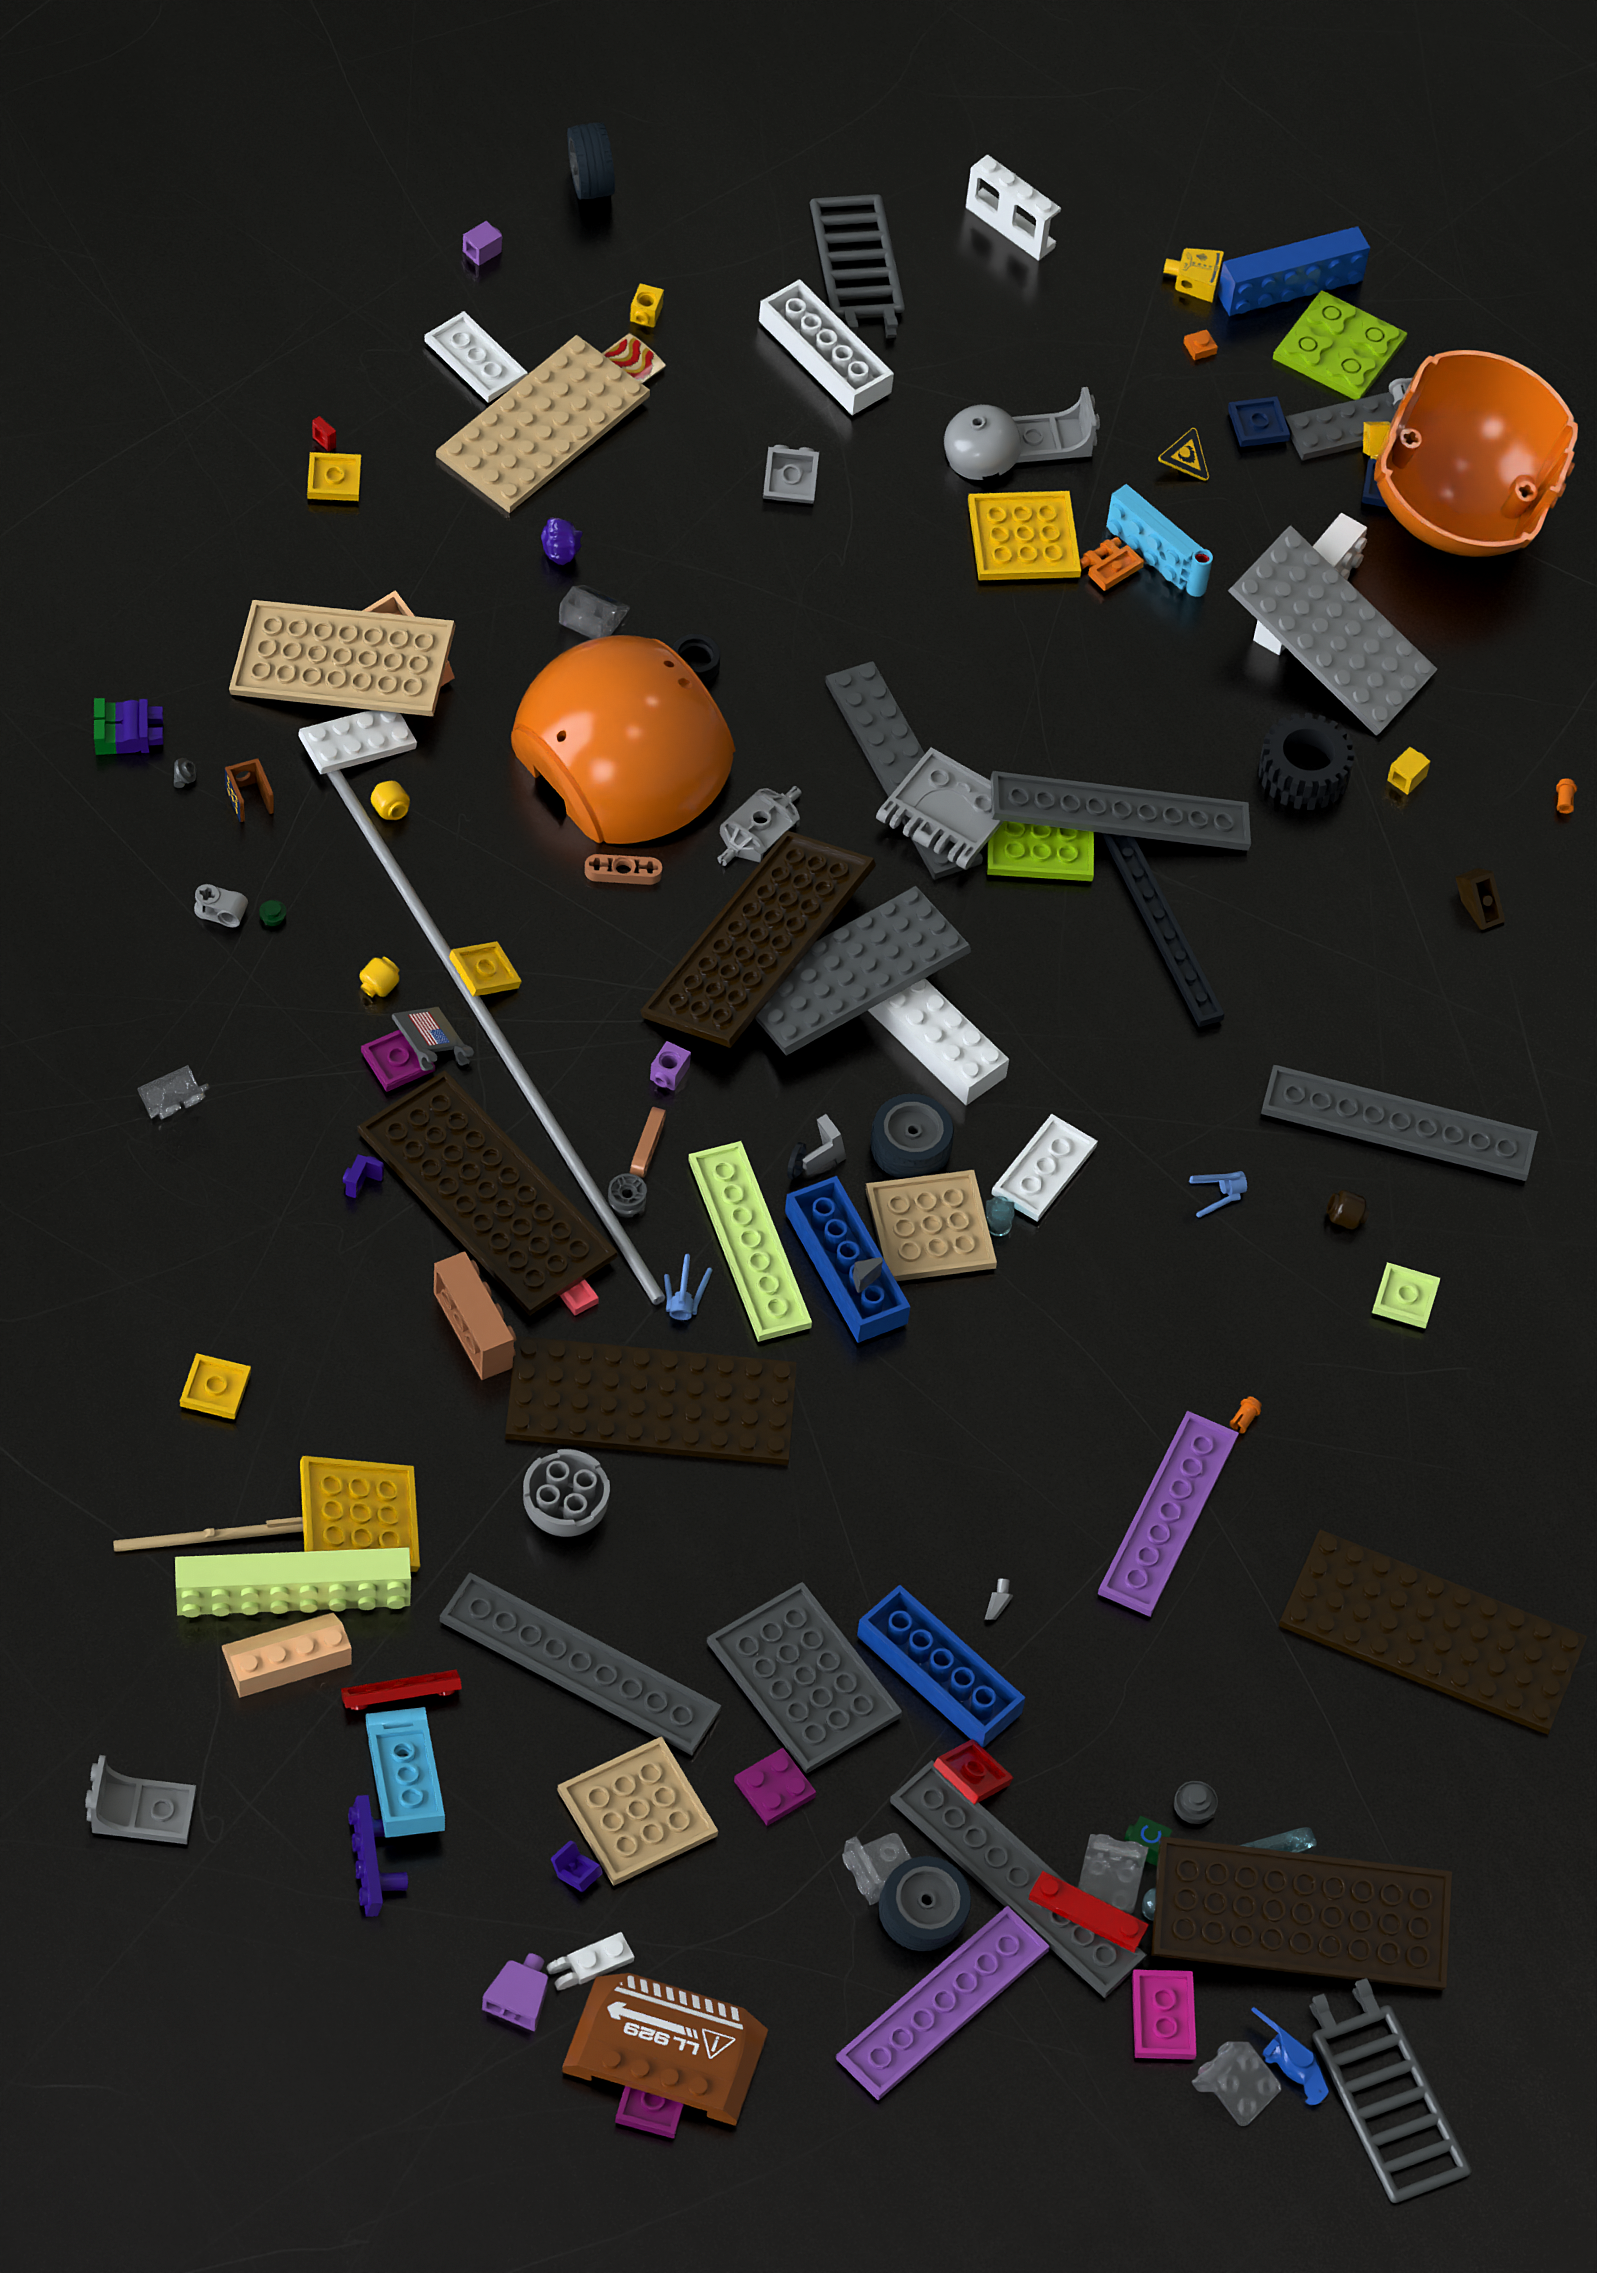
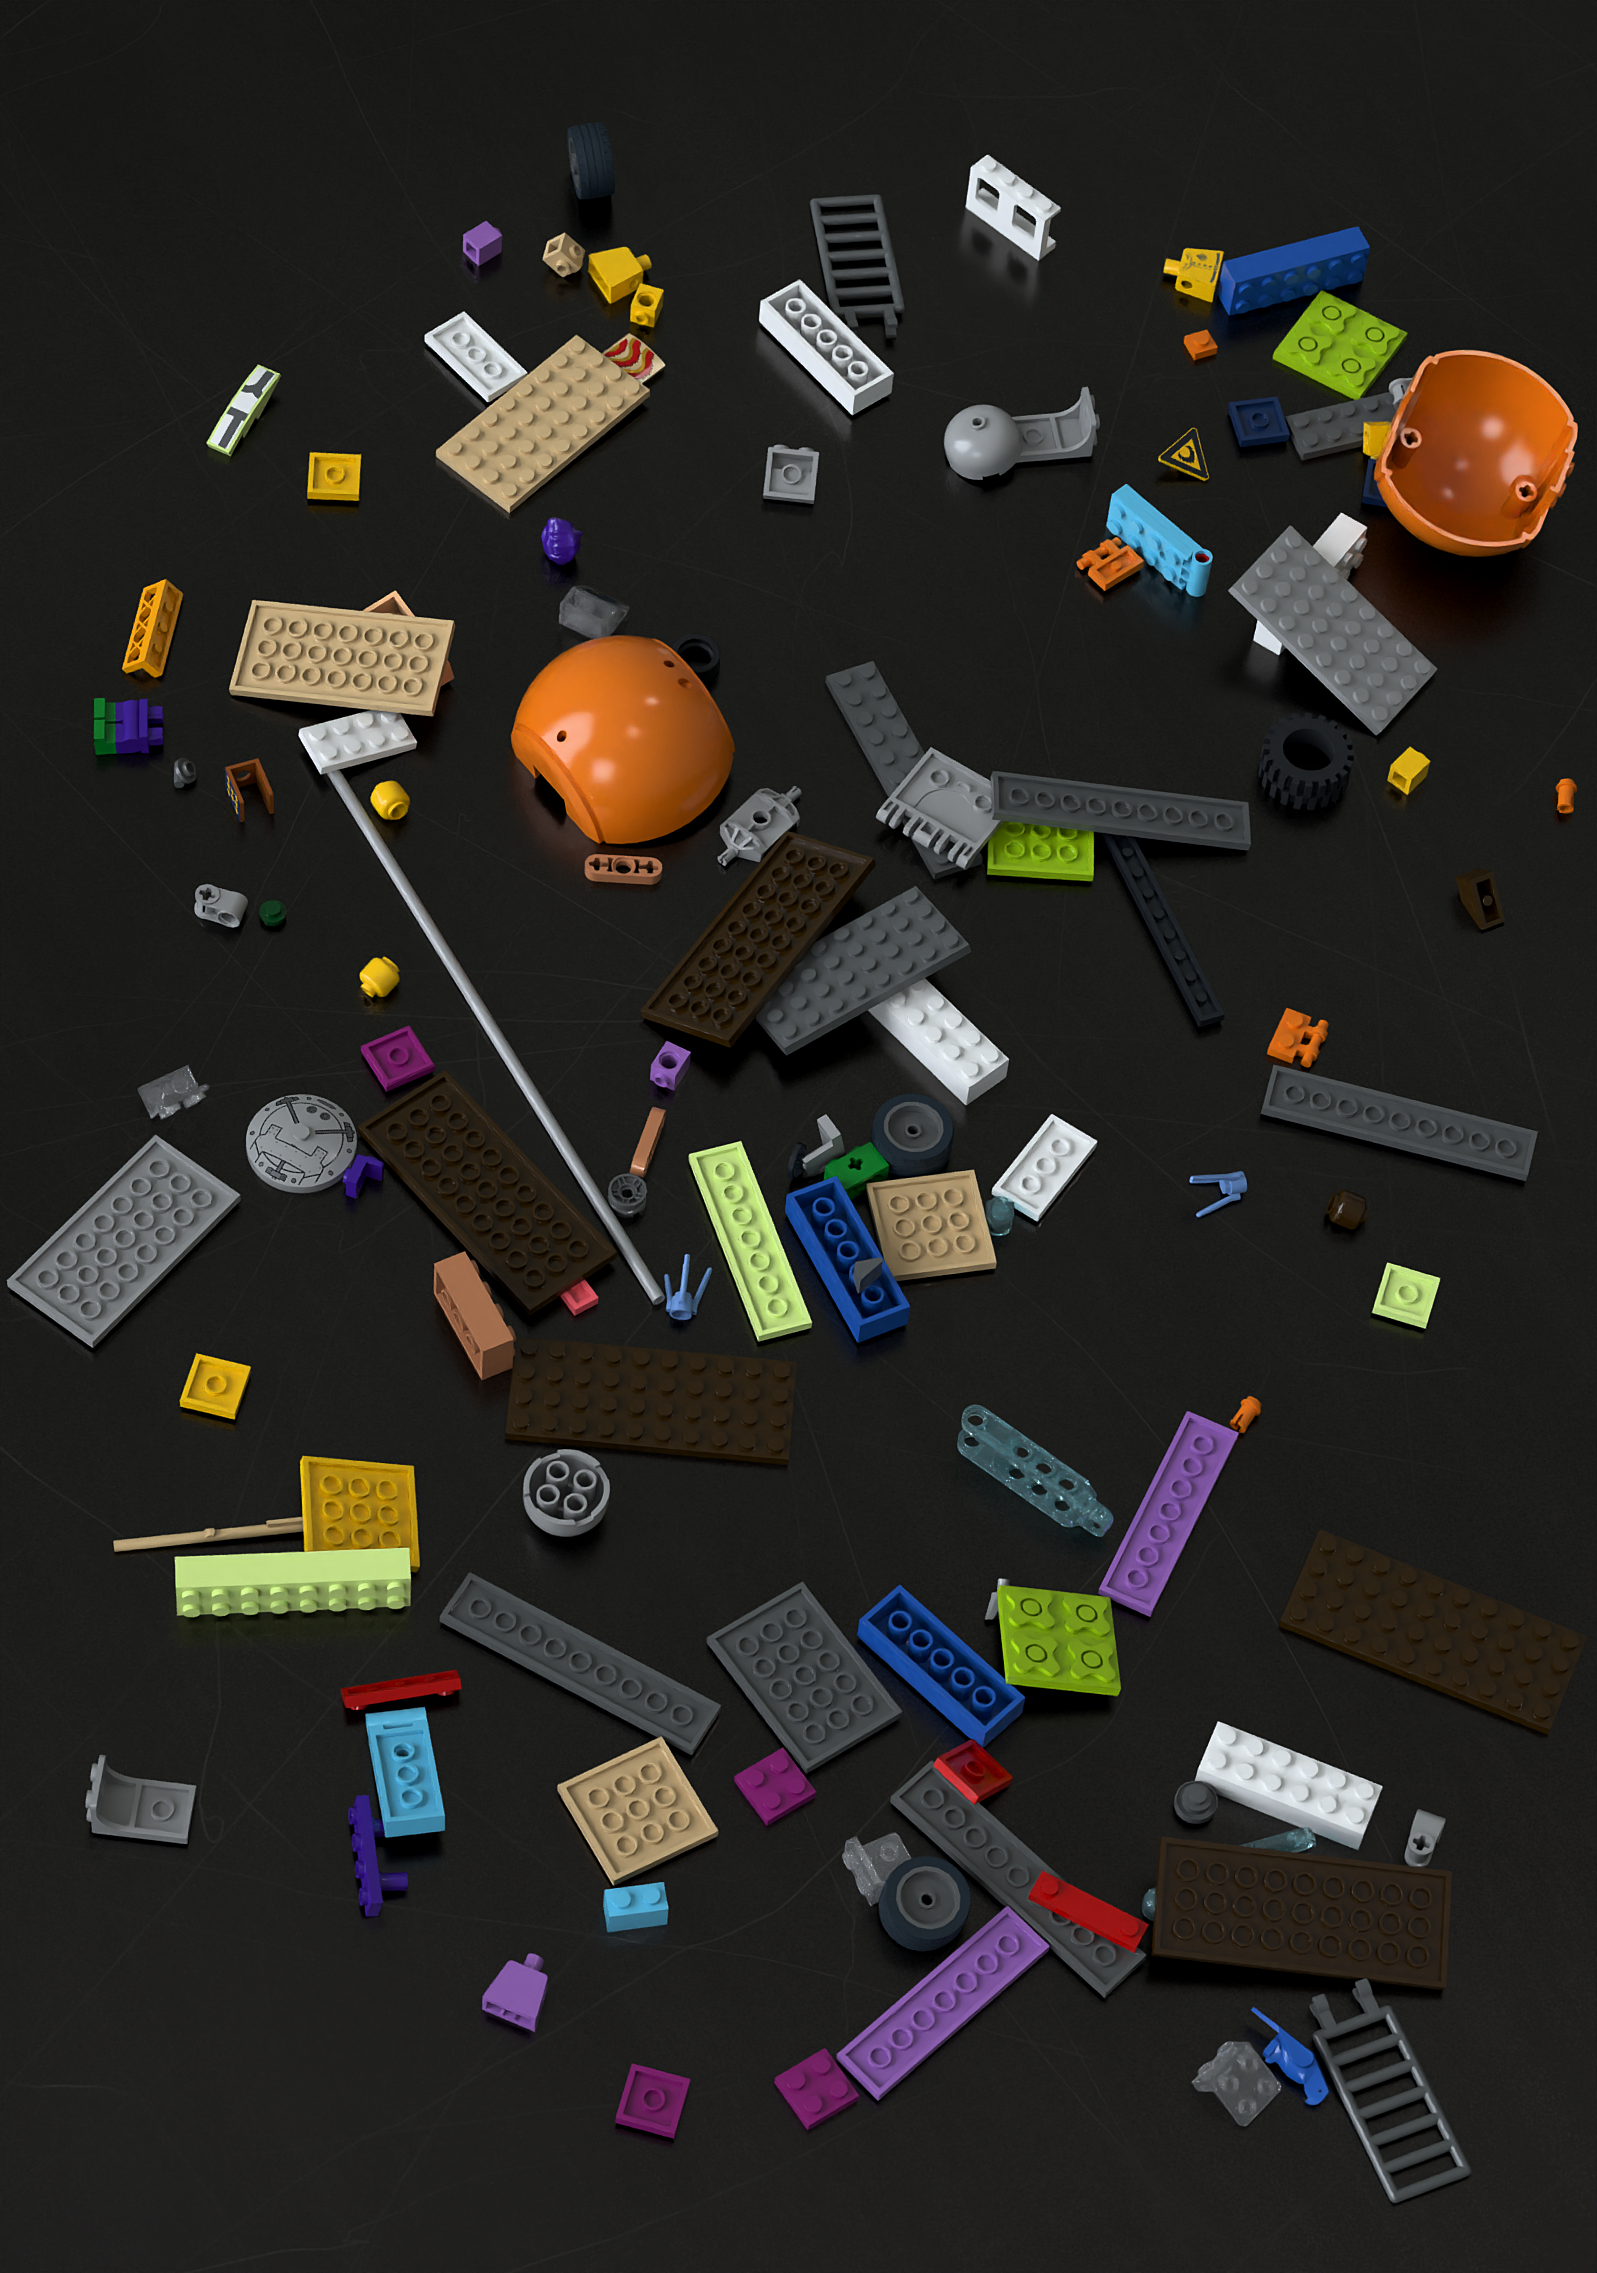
light nougat slope [222,1613,352,1698] -> none
red tile [312,416,336,452] -> none
dark grey flag [392,1007,474,1071] -> none
yellow plate [449,941,522,997] -> none
white hinge [546,1932,634,1990] -> none
dark purple bracket [551,1840,603,1892] -> none
dark orange slope [562,1973,768,2126] -> none
yellow piece [968,491,1081,580] -> none
clear bracket [1078,1834,1148,1914] -> none
dark green brick [1124,1816,1172,1866] -> none
dark pink plate [1132,1970,1196,2059] -> none
none -> light grey plate [7,1135,241,1348]
none -> light orange fence [122,579,183,678]
none -> slope [207,365,281,456]
none -> light grey dish [246,1094,357,1193]
none -> tan brick [543,233,585,277]
none -> yellow torso [588,247,651,304]
none -> medium azure brick [603,1882,669,1932]
none -> magenta plate [774,2048,859,2130]
none -> green brick [823,1142,889,1200]
none -> clear light blue piece [957,1405,1114,1537]
none -> lime piece [997,1585,1121,1696]
none -> white brick [1195,1721,1383,1850]
none -> orange plate [1267,1008,1329,1067]
none -> light grey piece [1404,1809,1446,1868]

